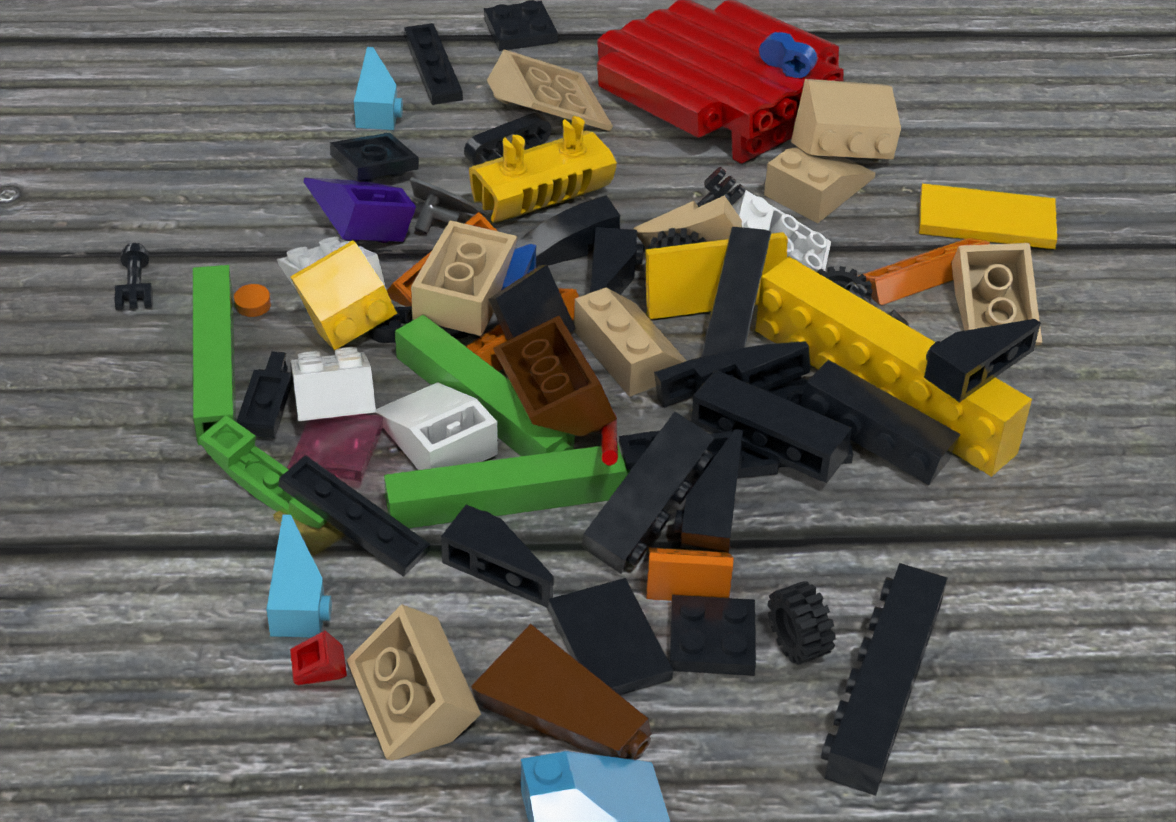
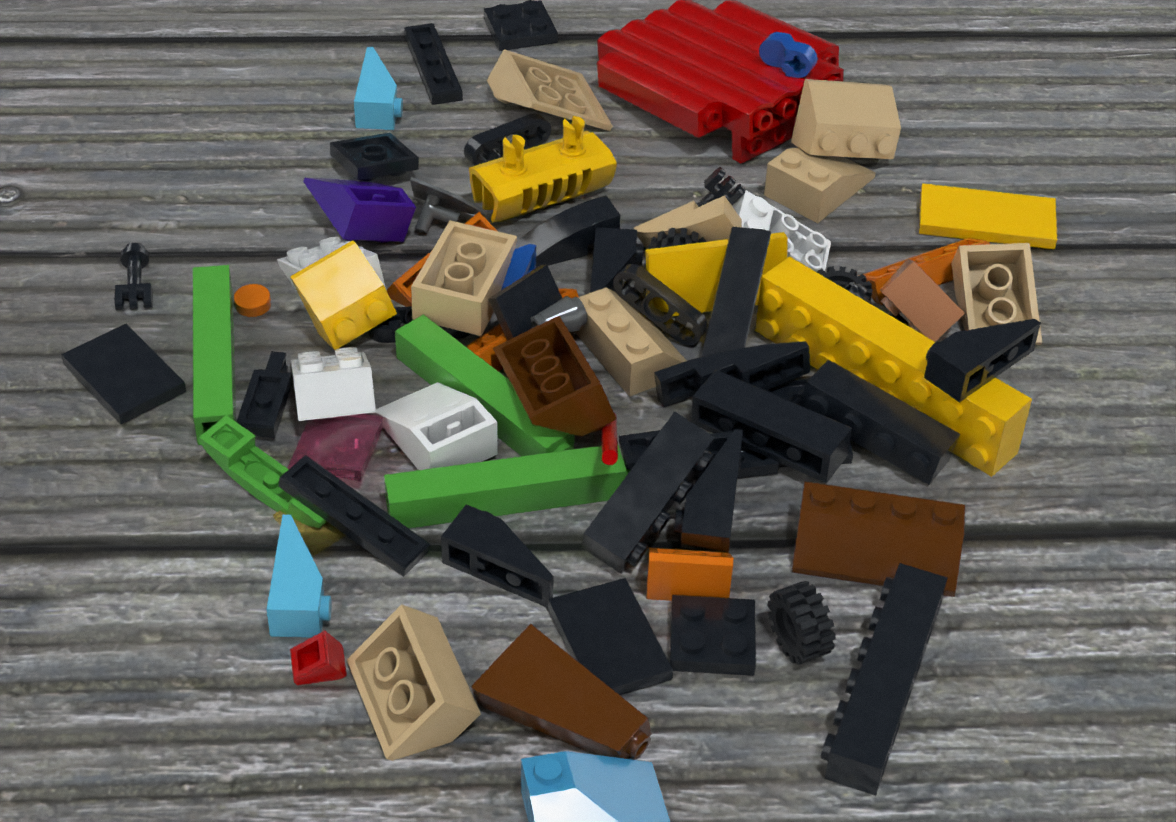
none -> black tile [61,324,187,424]
none -> dark grey cone [530,296,587,332]
none -> black beam [613,264,708,345]
none -> reddish brown slope [792,481,965,597]
none -> nougat slope [880,259,965,342]

